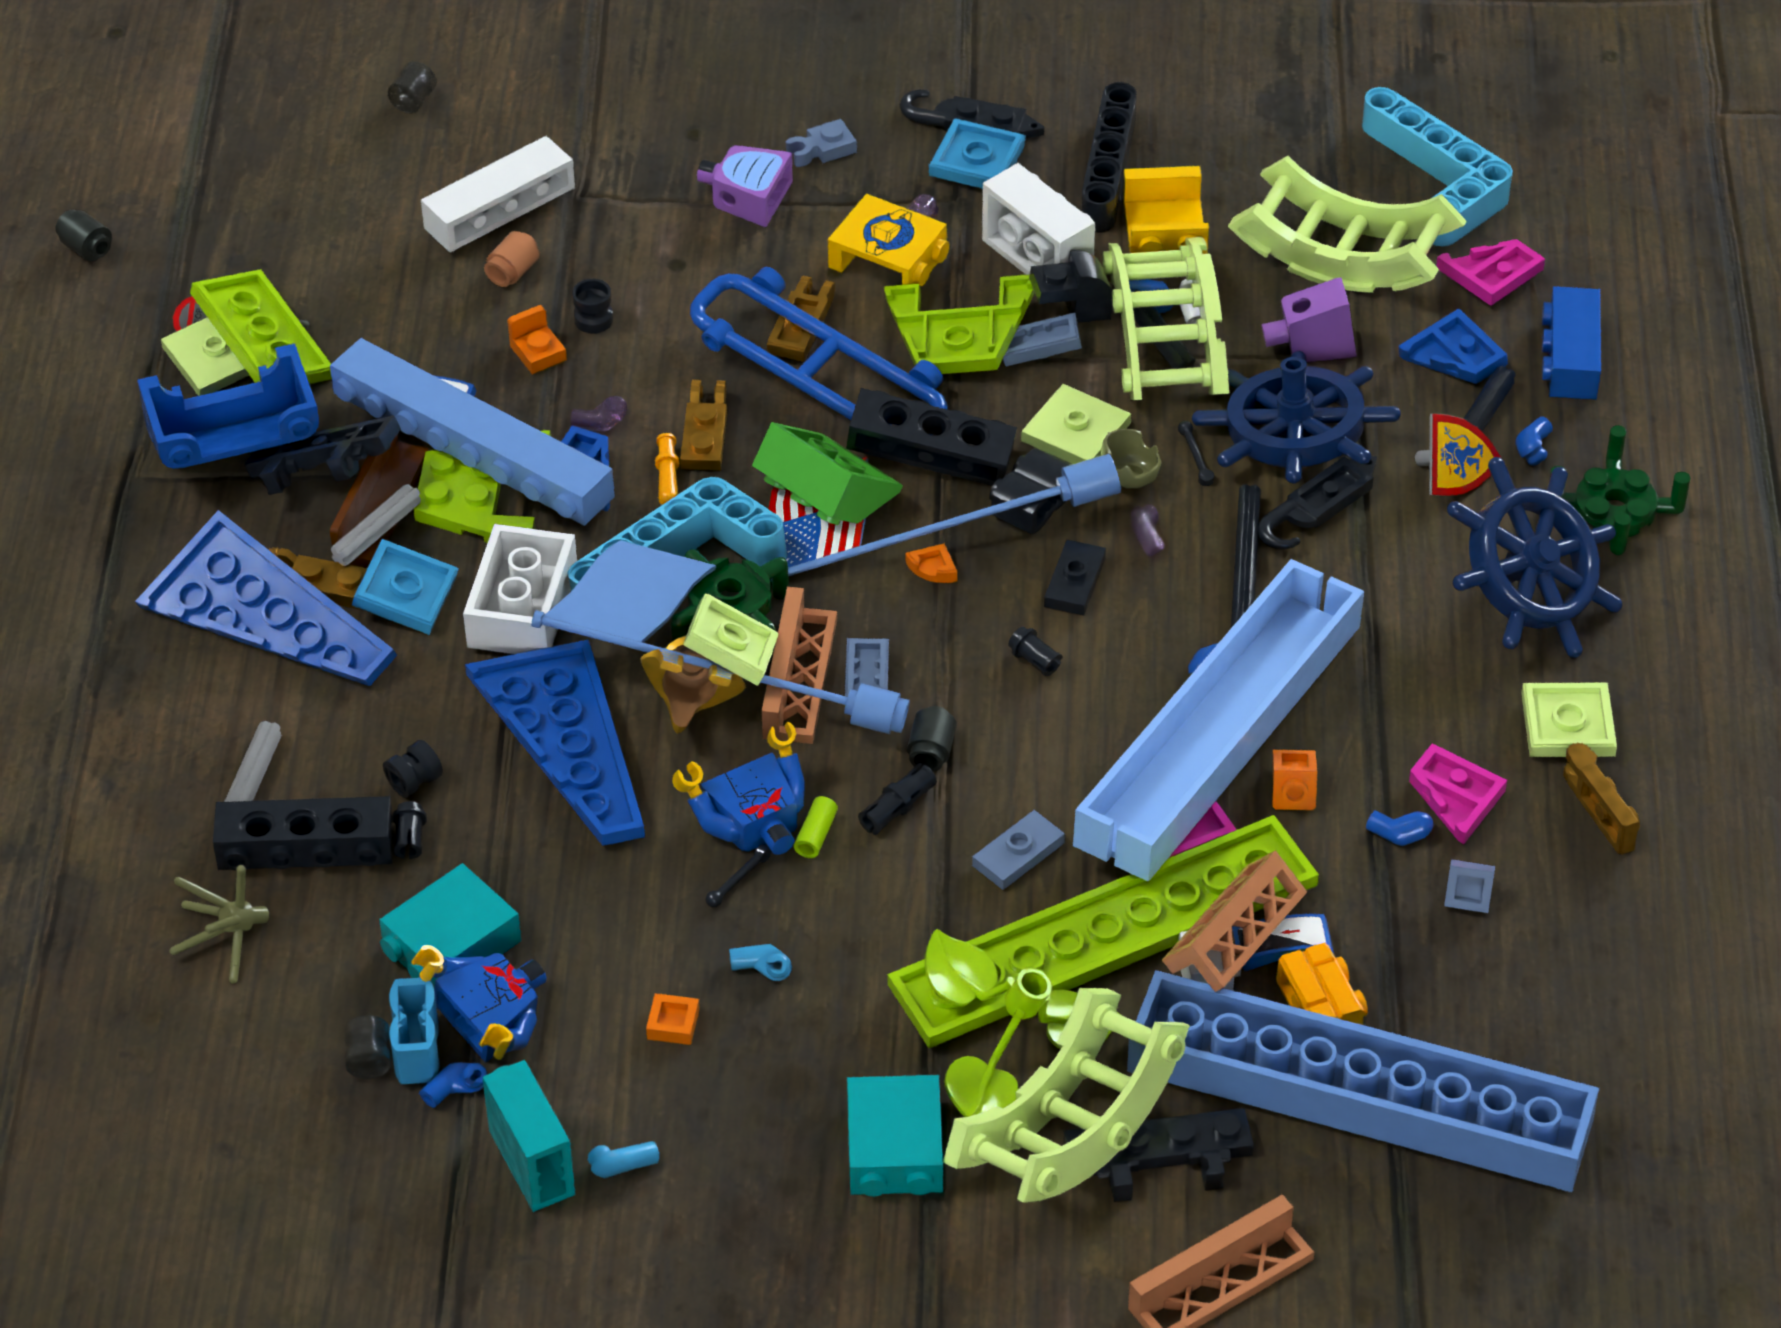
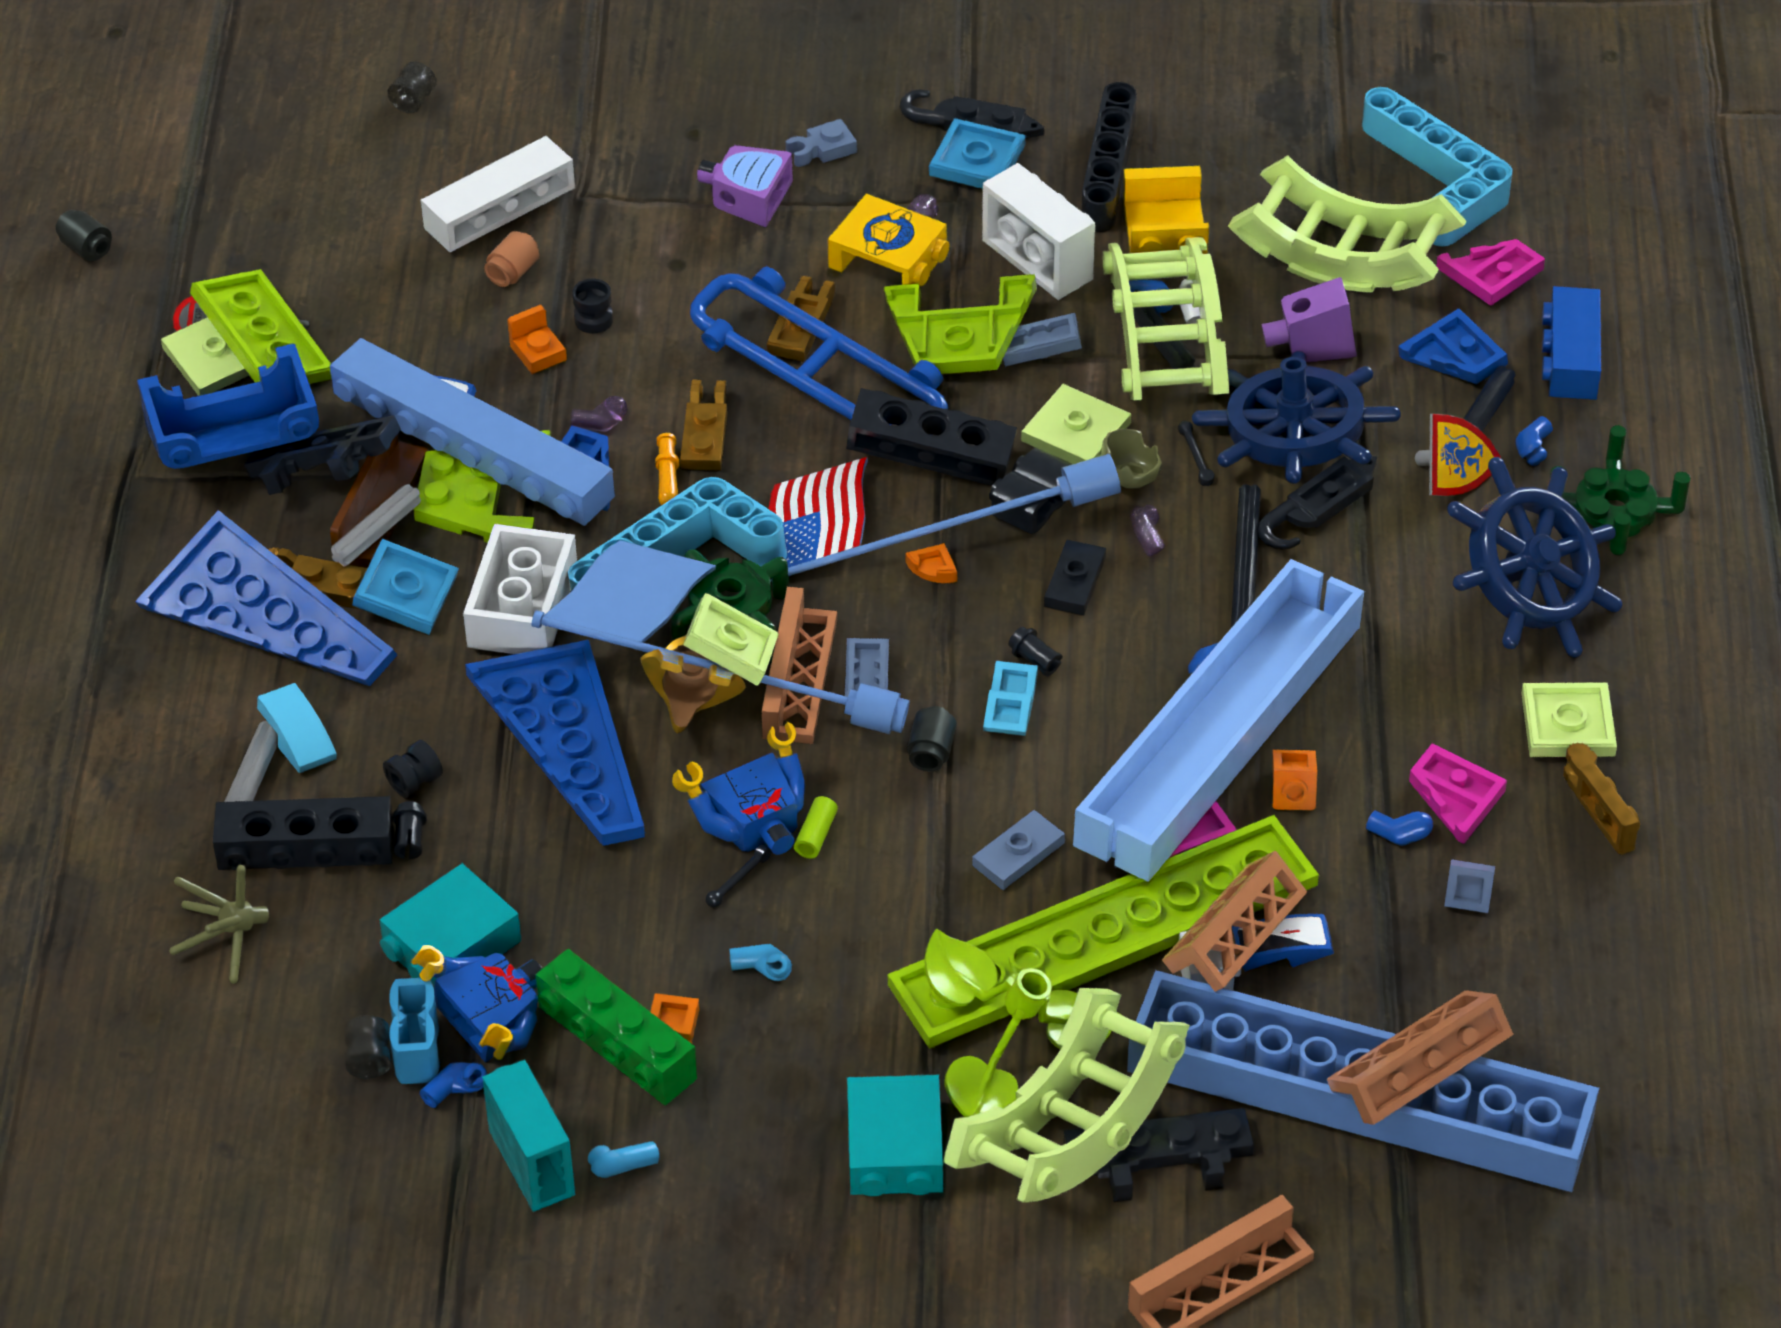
bright green slope [752,422,903,525] -> none
black pin [858,763,937,835] -> none
black brick [1029,250,1113,323] -> none
light orange brick [1276,942,1368,1025] -> none
none -> medium azure slope [257,683,337,773]
none -> green brick [536,949,697,1106]
none -> medium azure slope [983,661,1038,736]
none -> nougat fence [1326,990,1513,1125]

